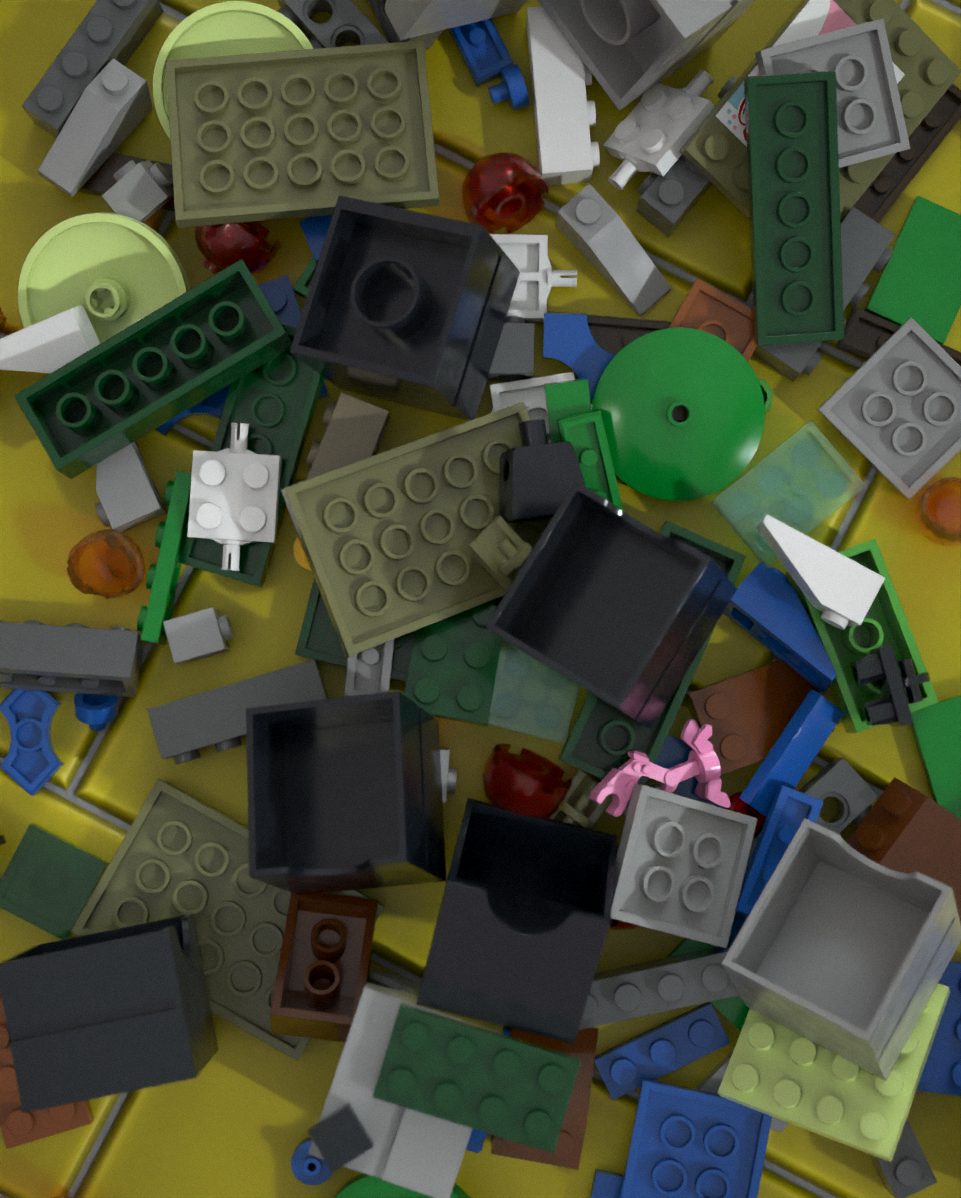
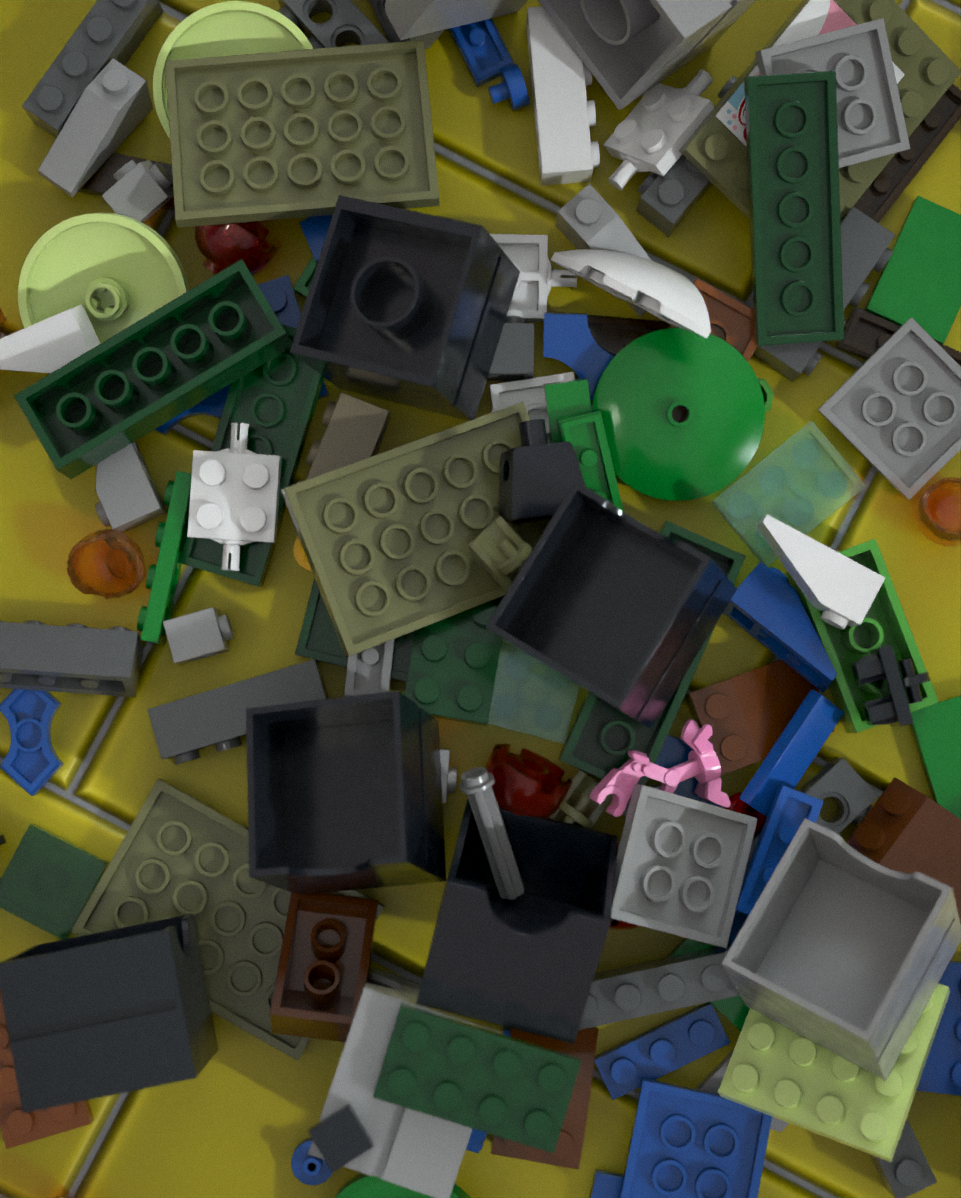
blue tile [74,693,119,731] -> none
clear red cylinder [462,152,549,234] -> none
none -> light grey axle [459,767,525,900]
none -> white brick [551,249,711,339]

